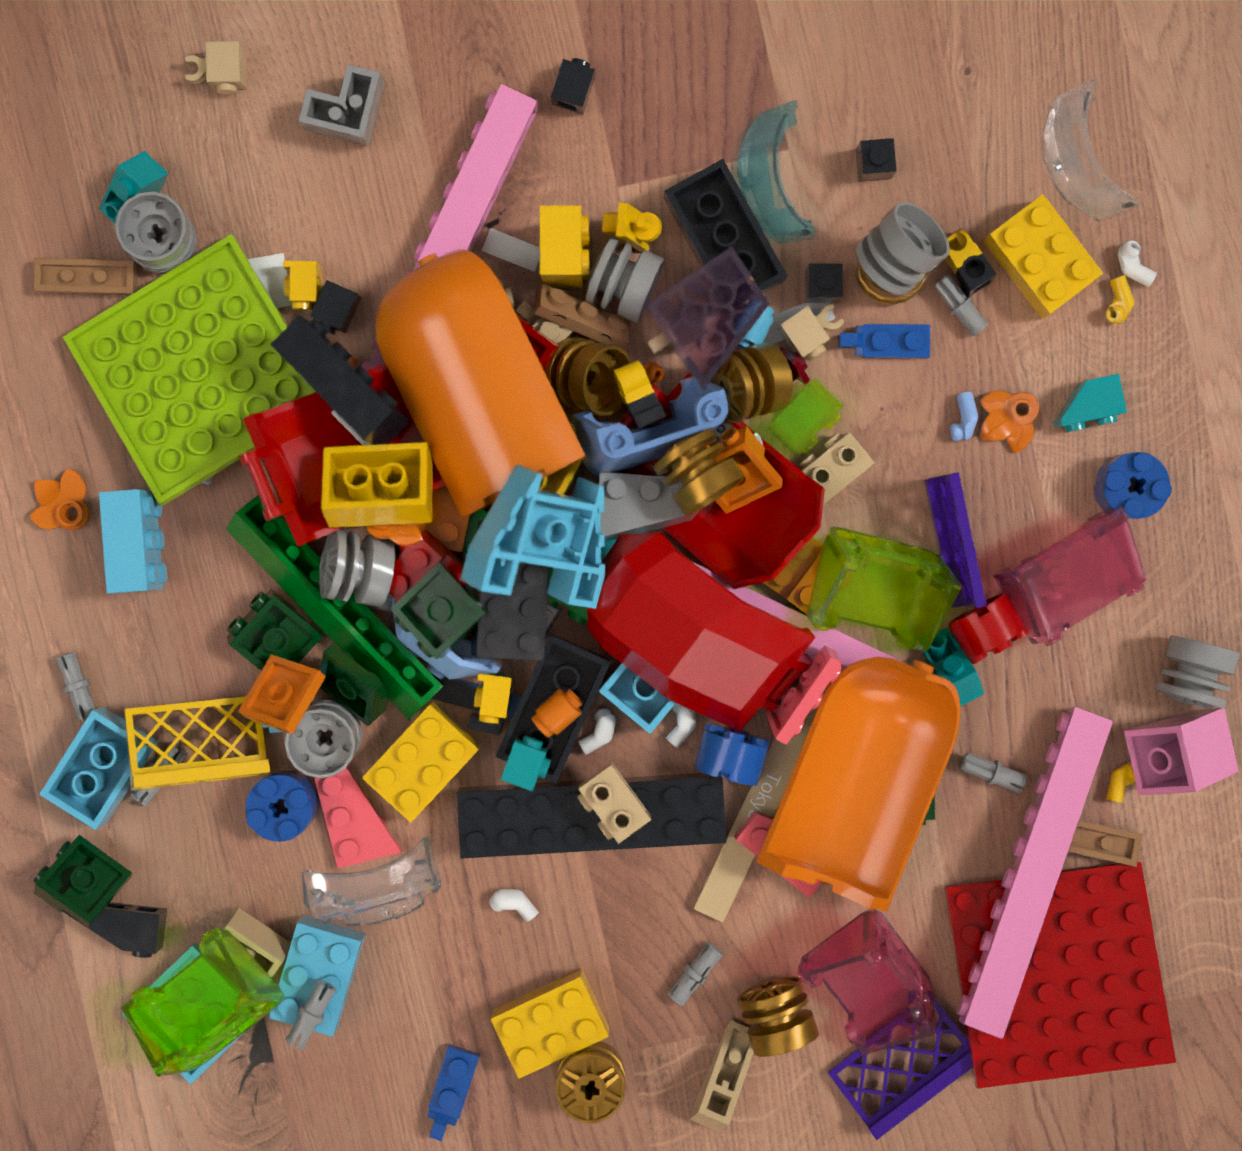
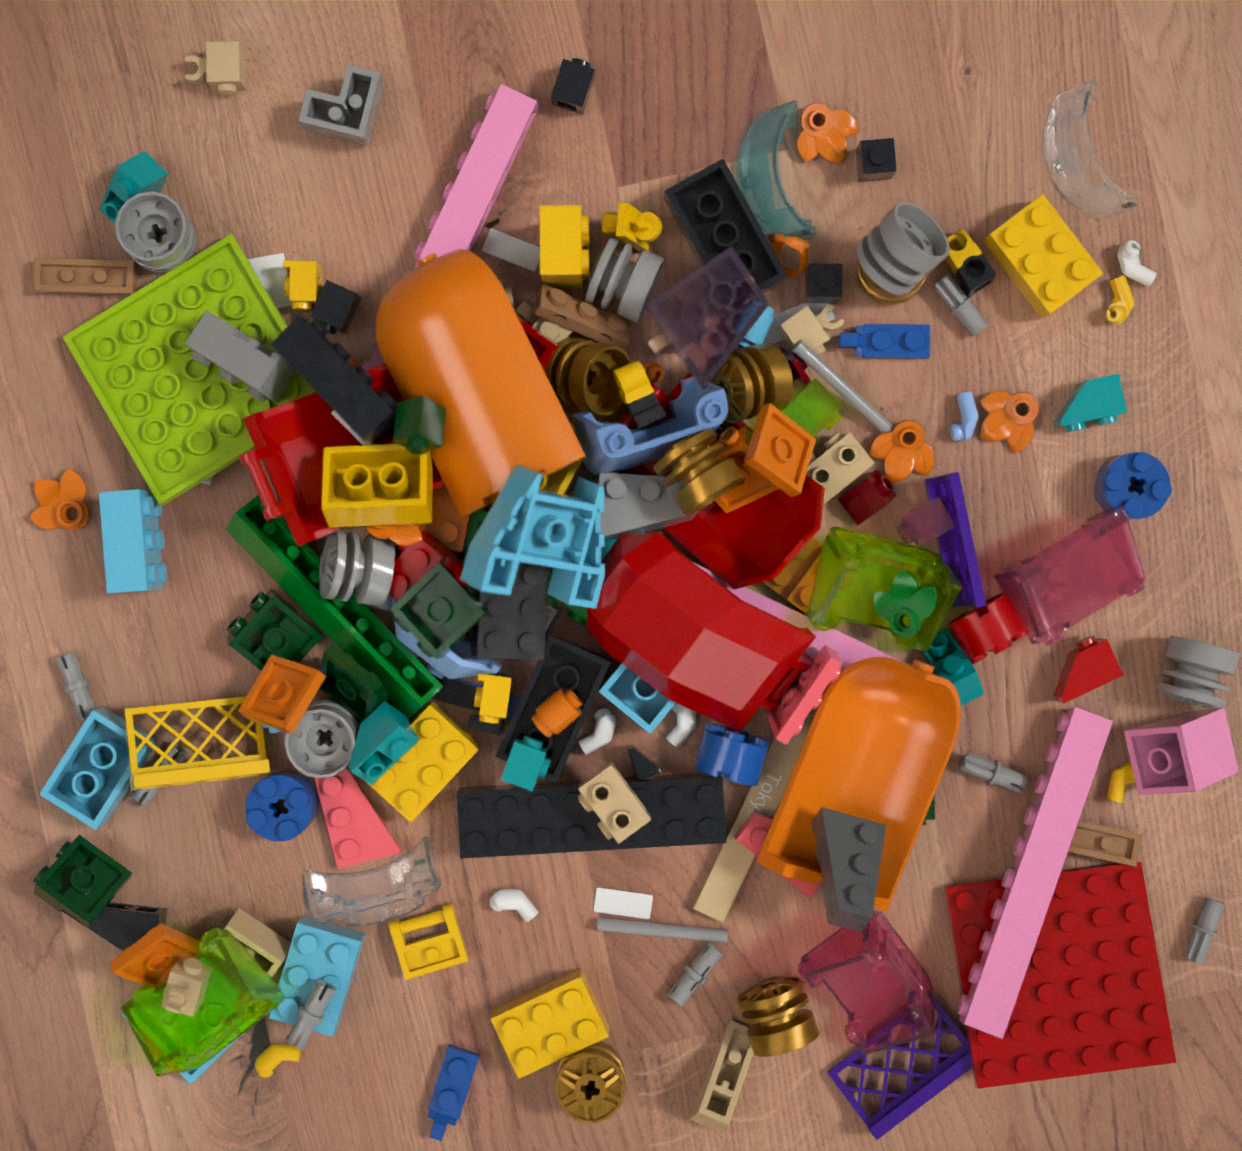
none -> orange plate [109,923,206,991]
none -> tan brick [161,956,213,1017]
none -> light grey wedge [185,311,297,403]
none -> yellow arm [255,1043,302,1078]
none -> teal slope [348,701,420,785]
none -> yellow plate [389,903,469,980]
none -> dark green brick [393,395,446,455]
none -> white sticker [594,888,653,919]
none -> light grey bar [596,918,728,943]
none -> black slope [628,744,662,780]
none -> orange plate [744,403,816,497]
none -> orange piece [767,233,810,278]
none -> light grey bar [792,340,894,433]
none -> orange plate [796,103,859,164]
none -> dark grey wedge [811,807,886,932]
none -> dark red bracket [838,470,896,526]
none -> orange plate [869,420,934,483]
none -> green plate [873,571,937,638]
none -> clear pink brick [895,497,956,547]
none -> red slope [1054,635,1124,704]
none -> light grey axle [1185,897,1226,964]

